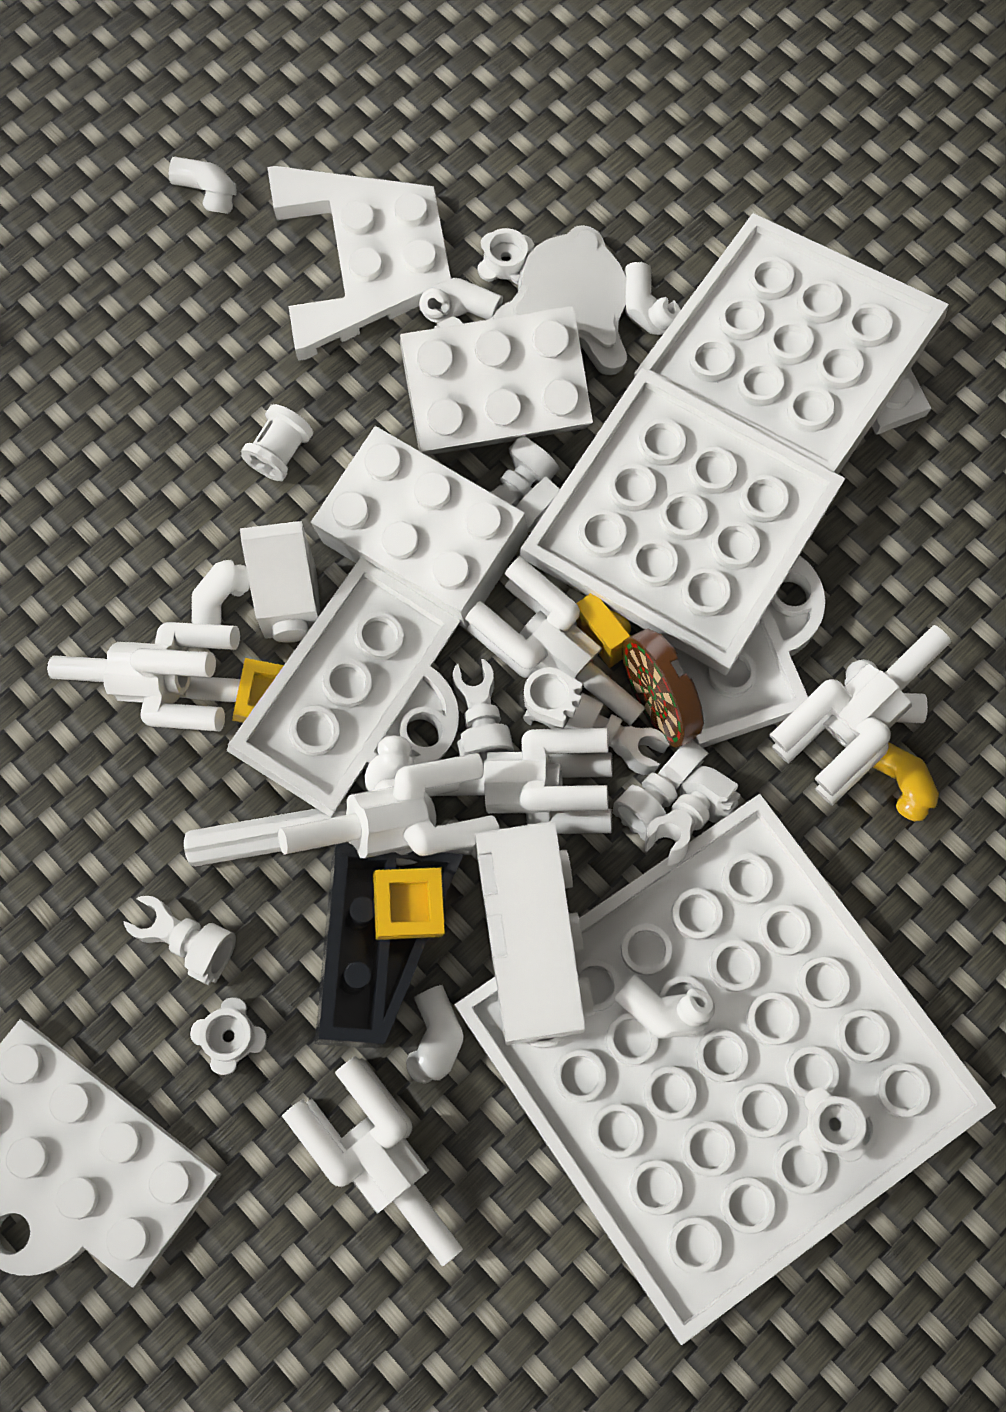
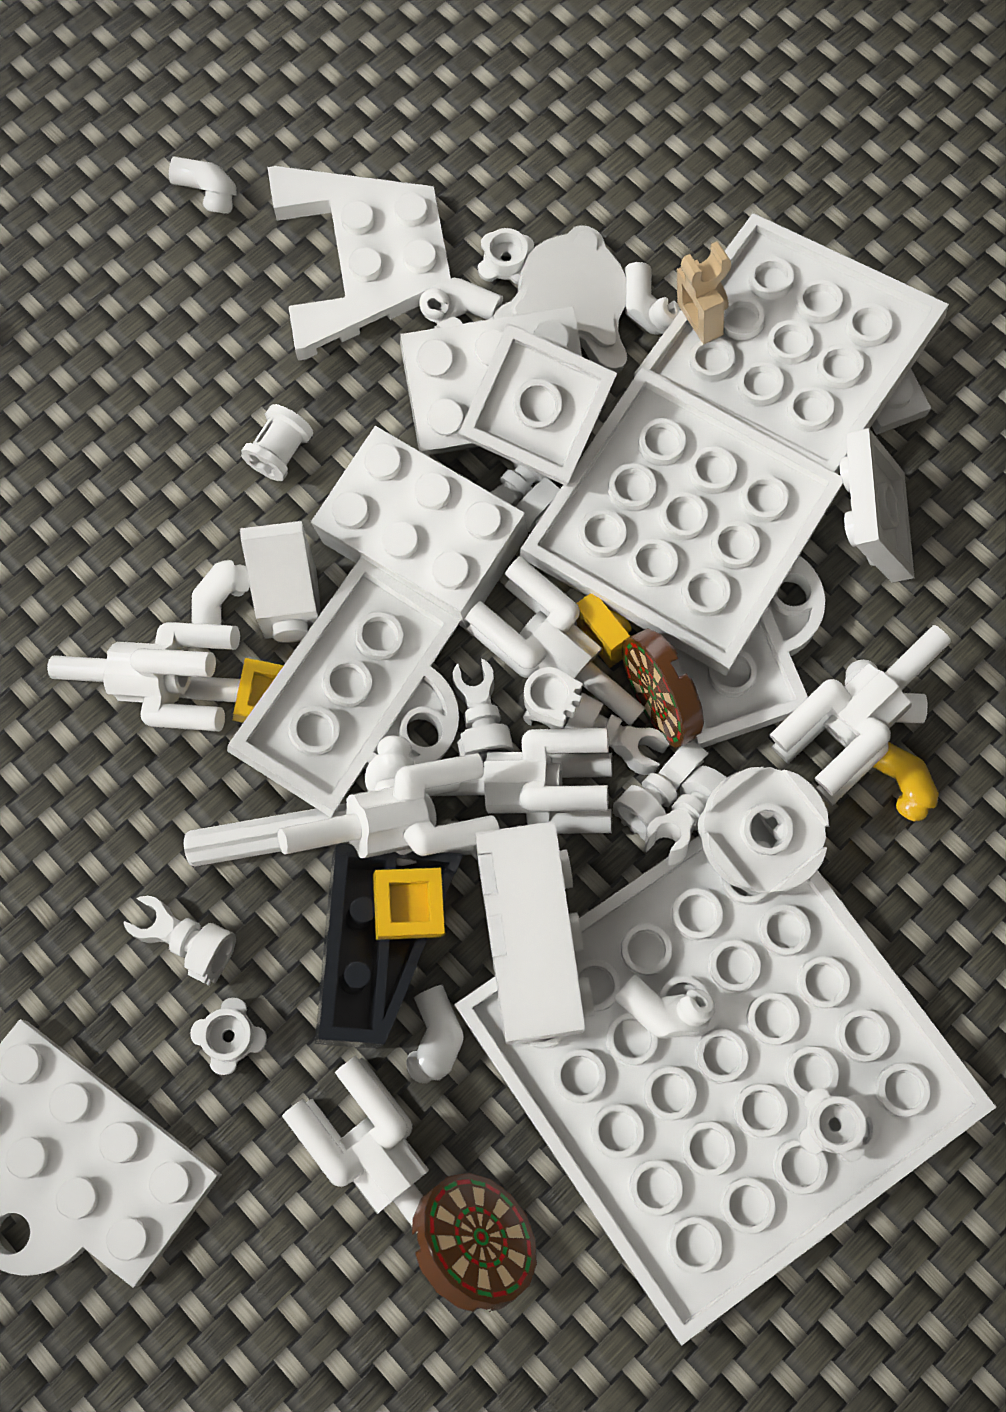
none -> reddish brown tile [412,1173,537,1312]
none -> white plate [458,323,617,485]
none -> tan plate [677,241,731,345]
none -> white plate [697,767,829,893]
none -> white plate [840,428,914,582]

